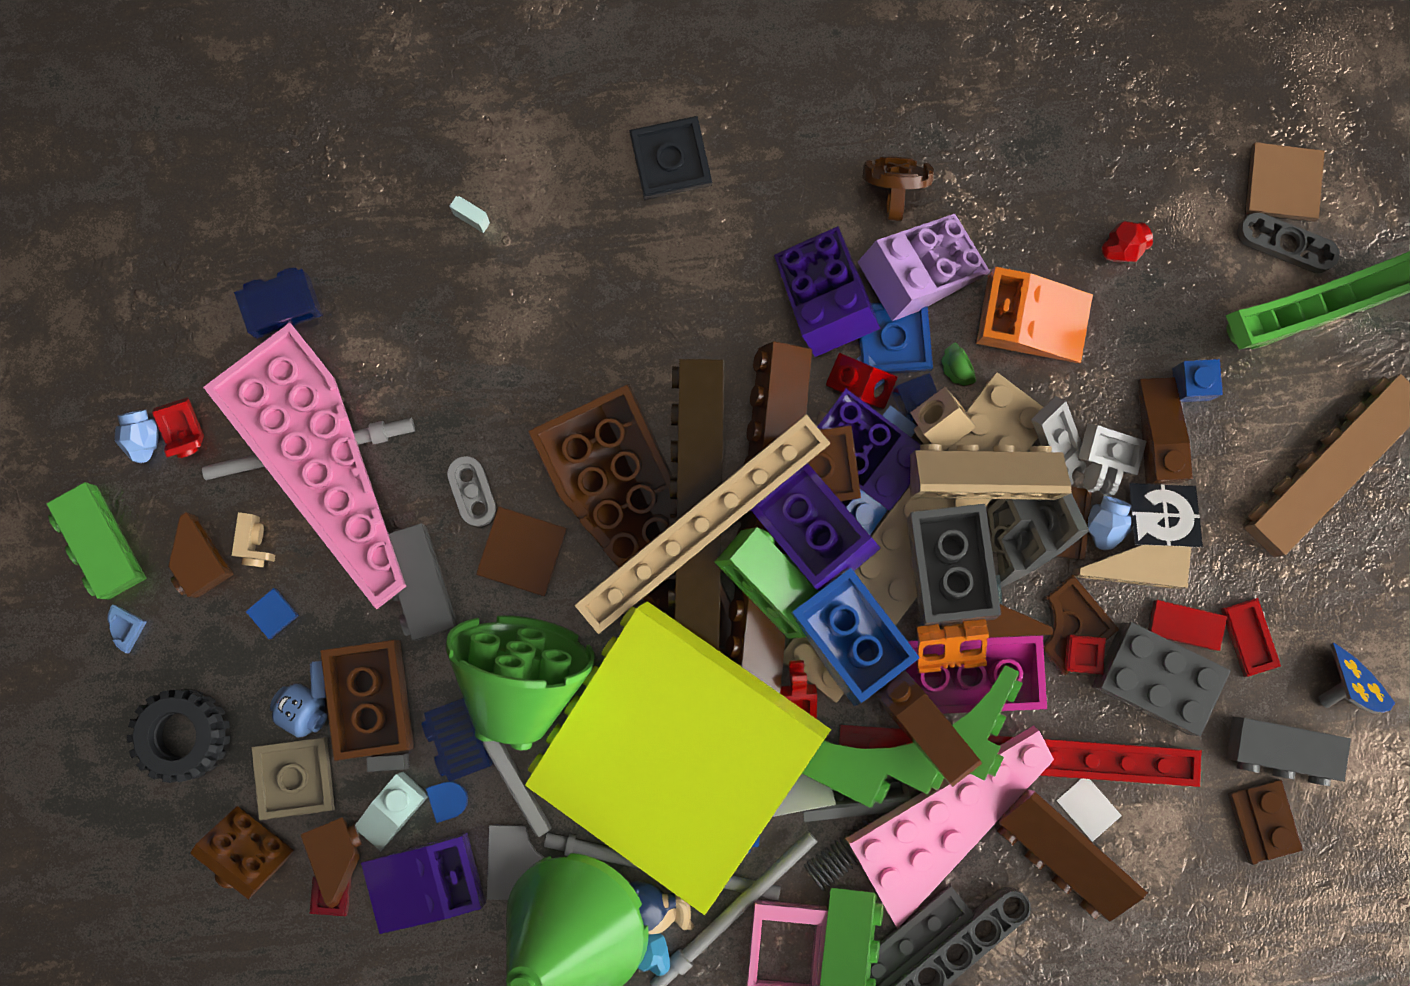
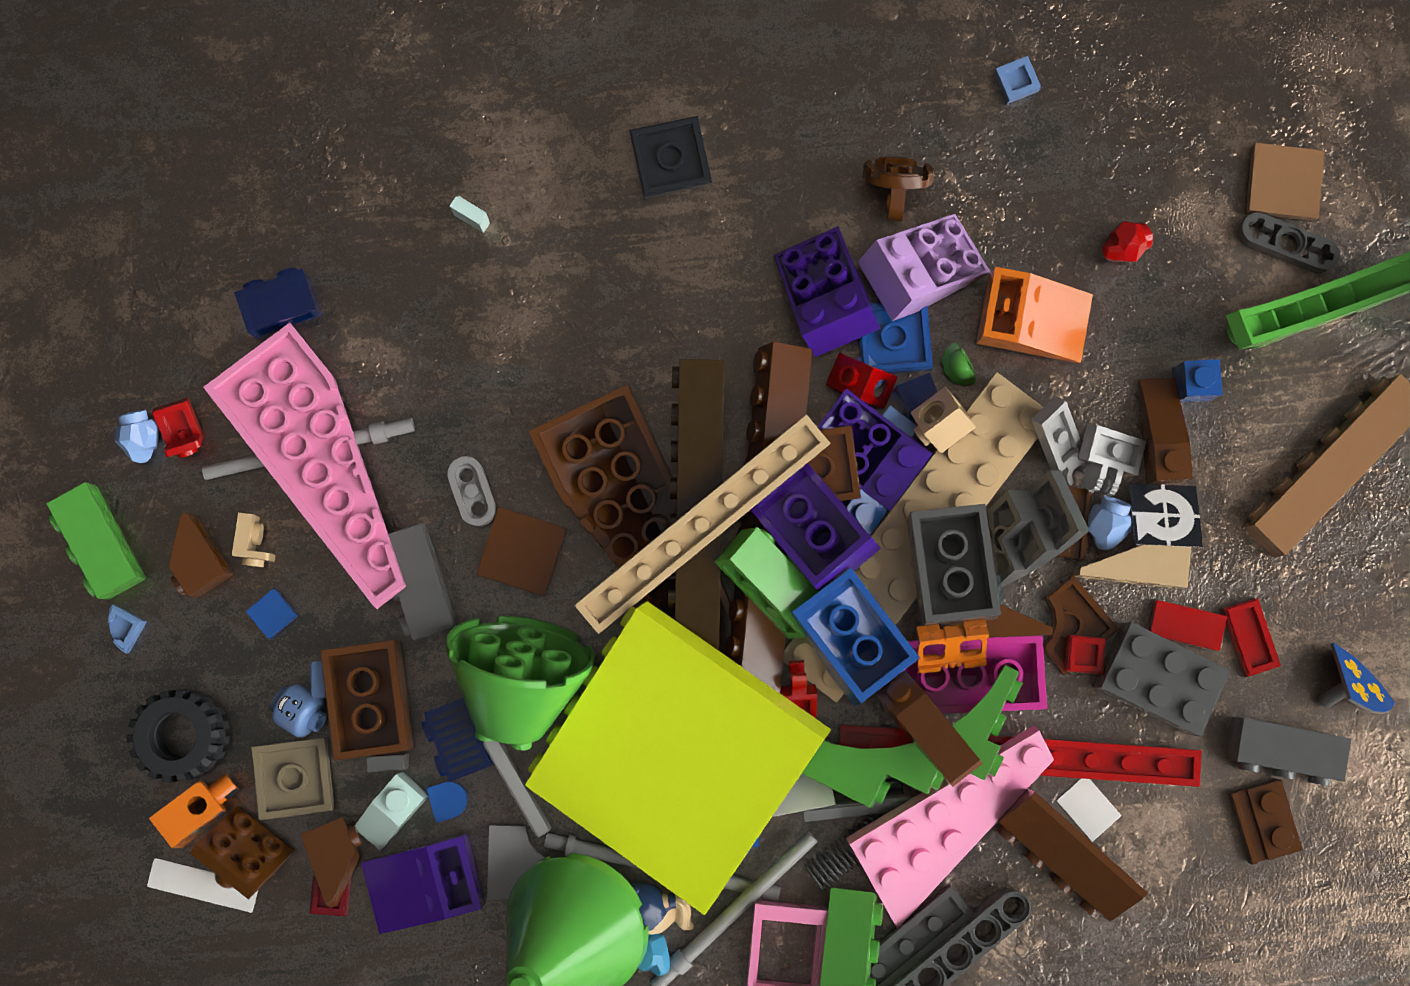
tan slope [910,444,1071,500] -> none
none -> white sticker [147,858,258,913]
none -> orange torso [149,773,239,848]
none -> medium blue tile [994,56,1041,104]

